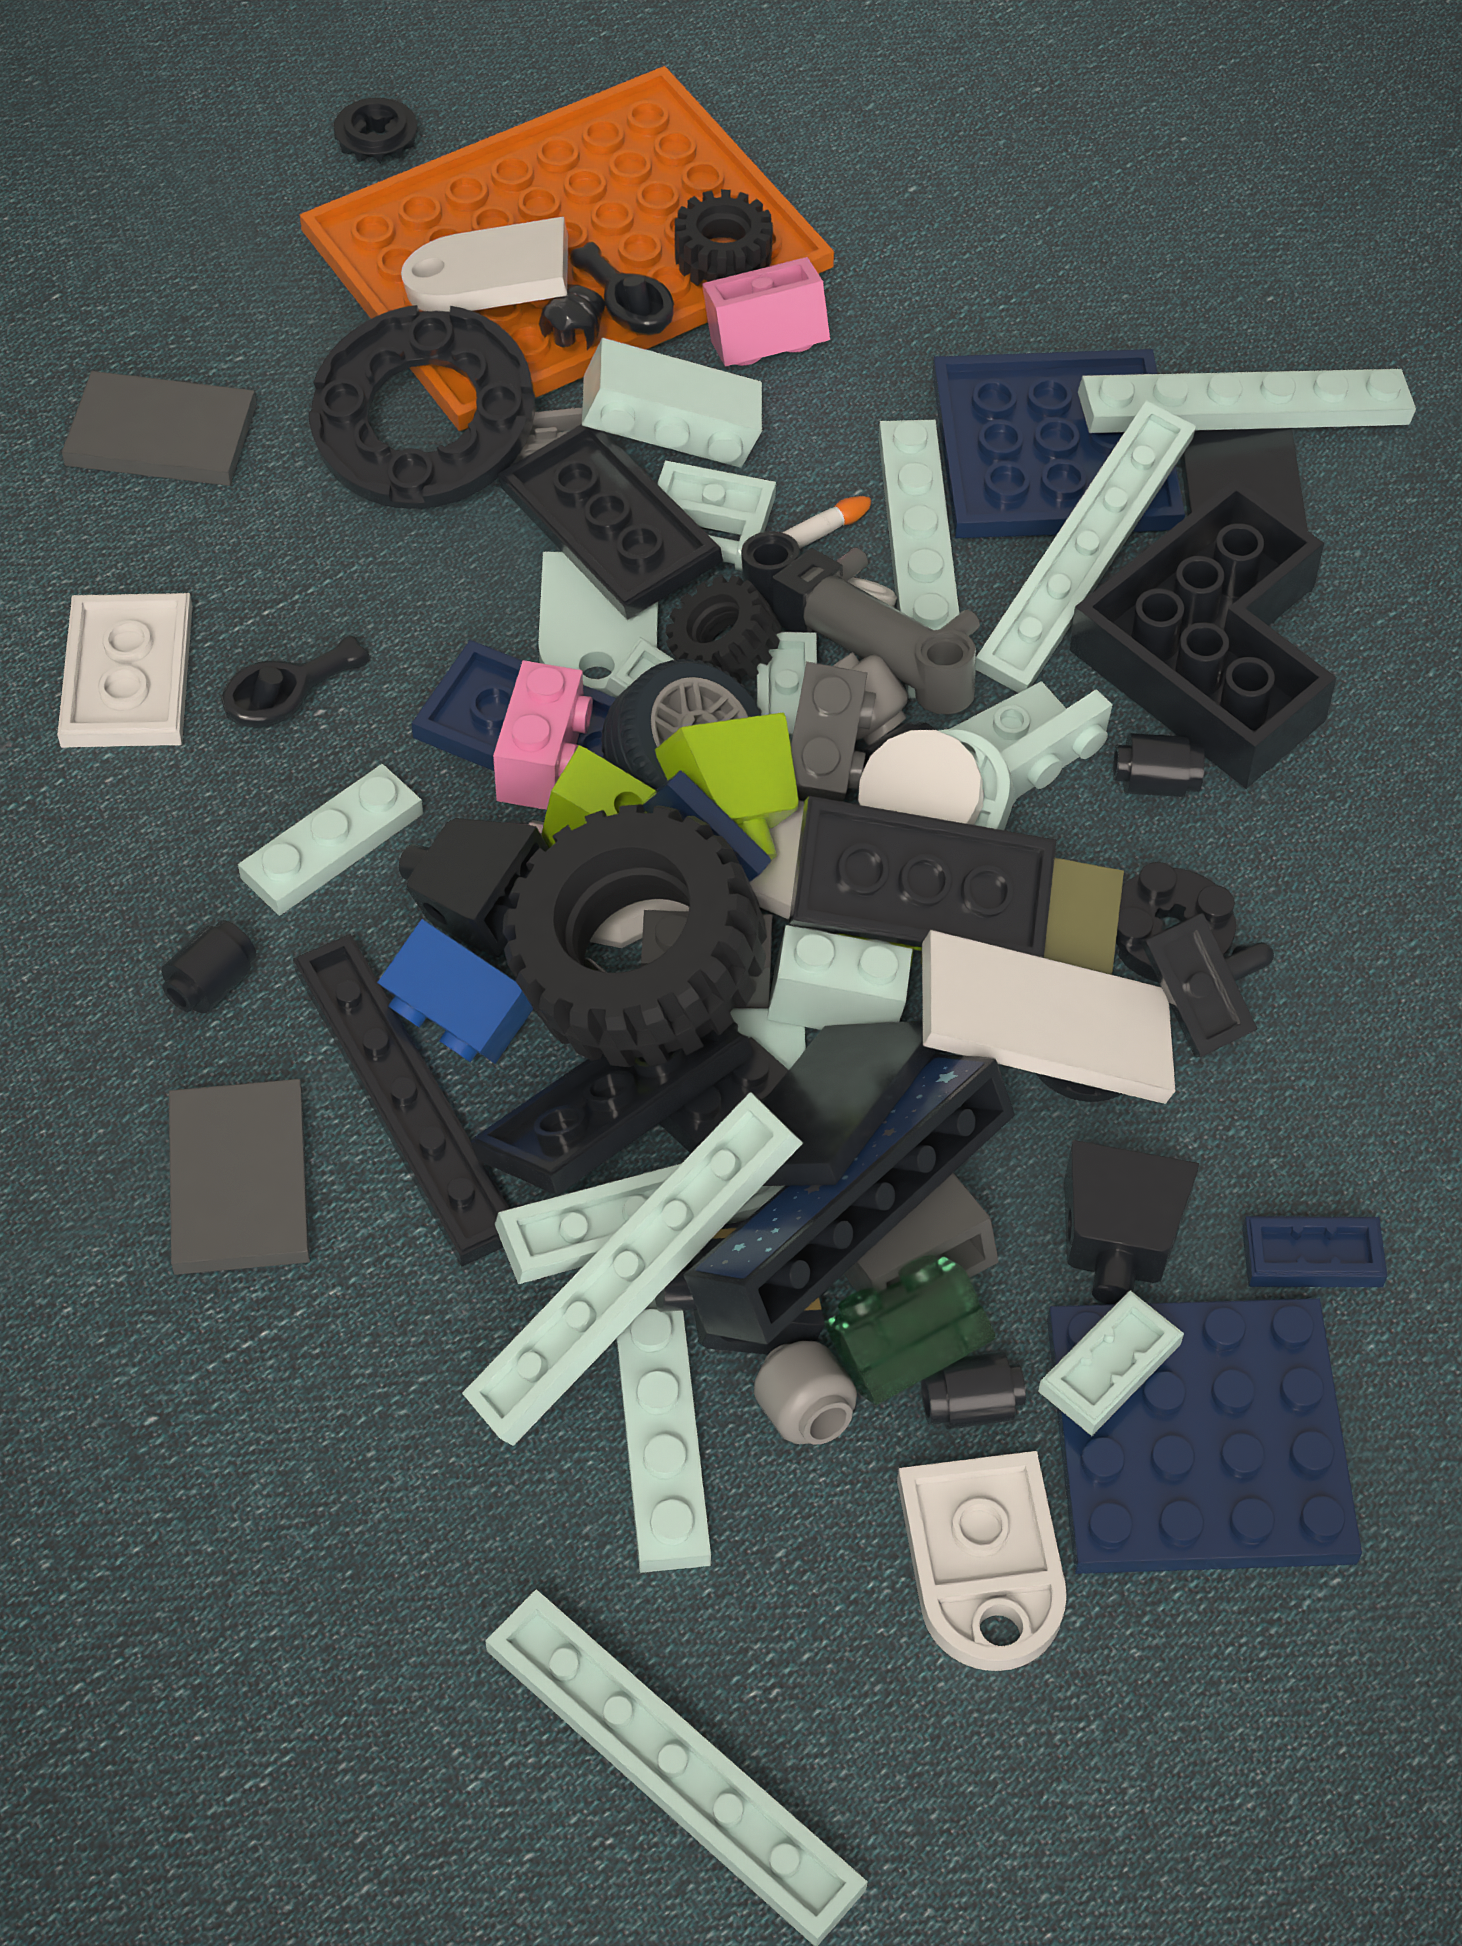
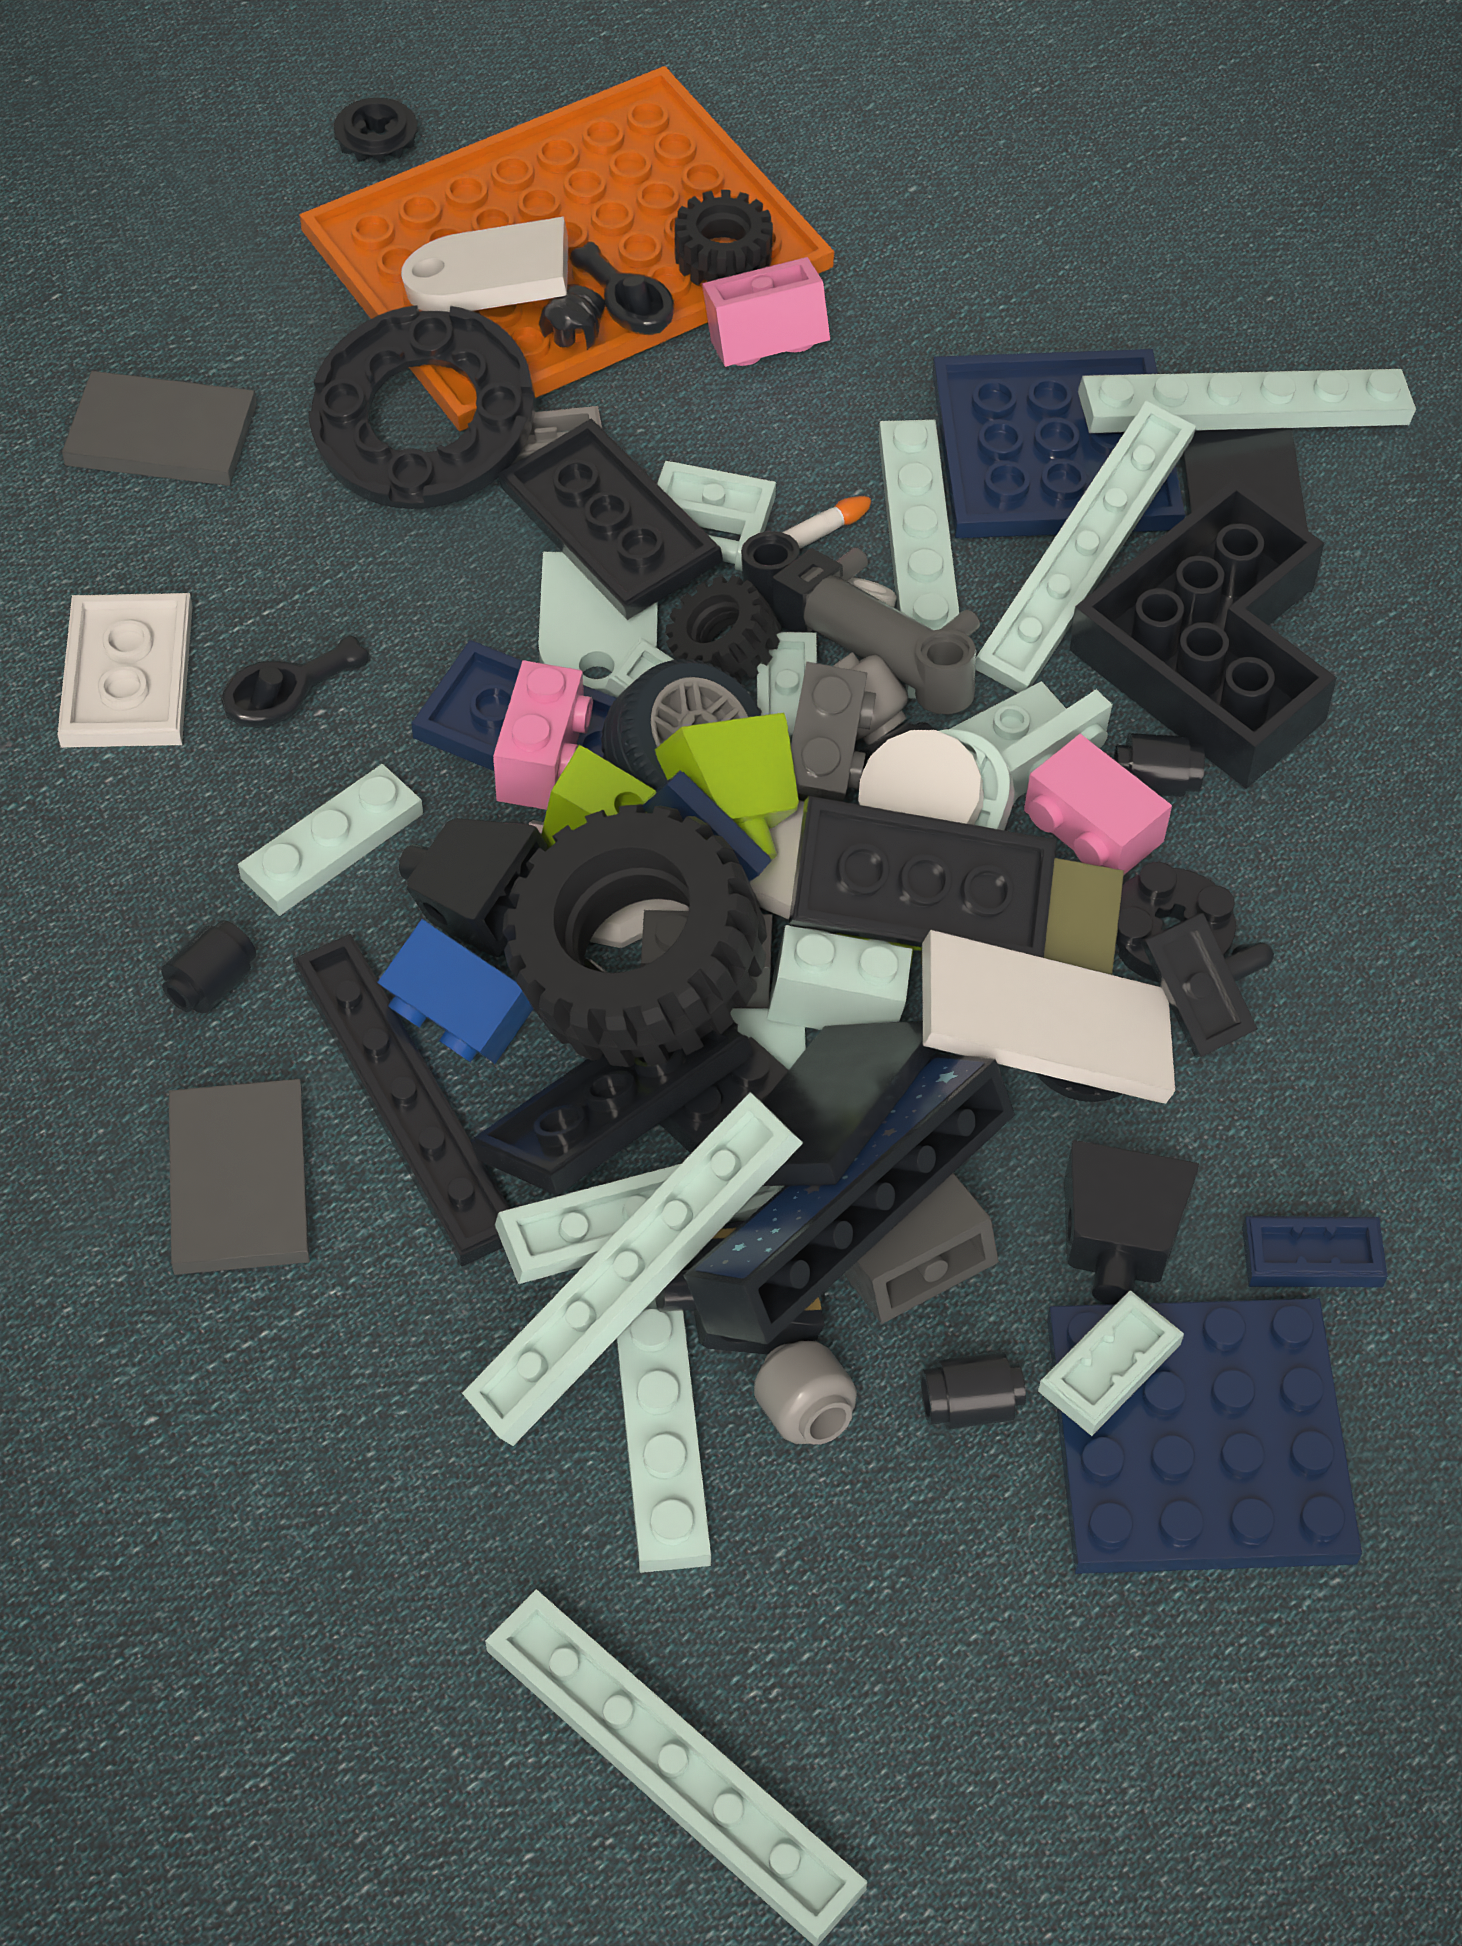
light aqua brick [582,338,762,468] -> none
clear green brick [825,1255,996,1406] -> none
white tile [897,1451,1066,1671] -> none
none -> bright pink brick [1024,734,1172,876]

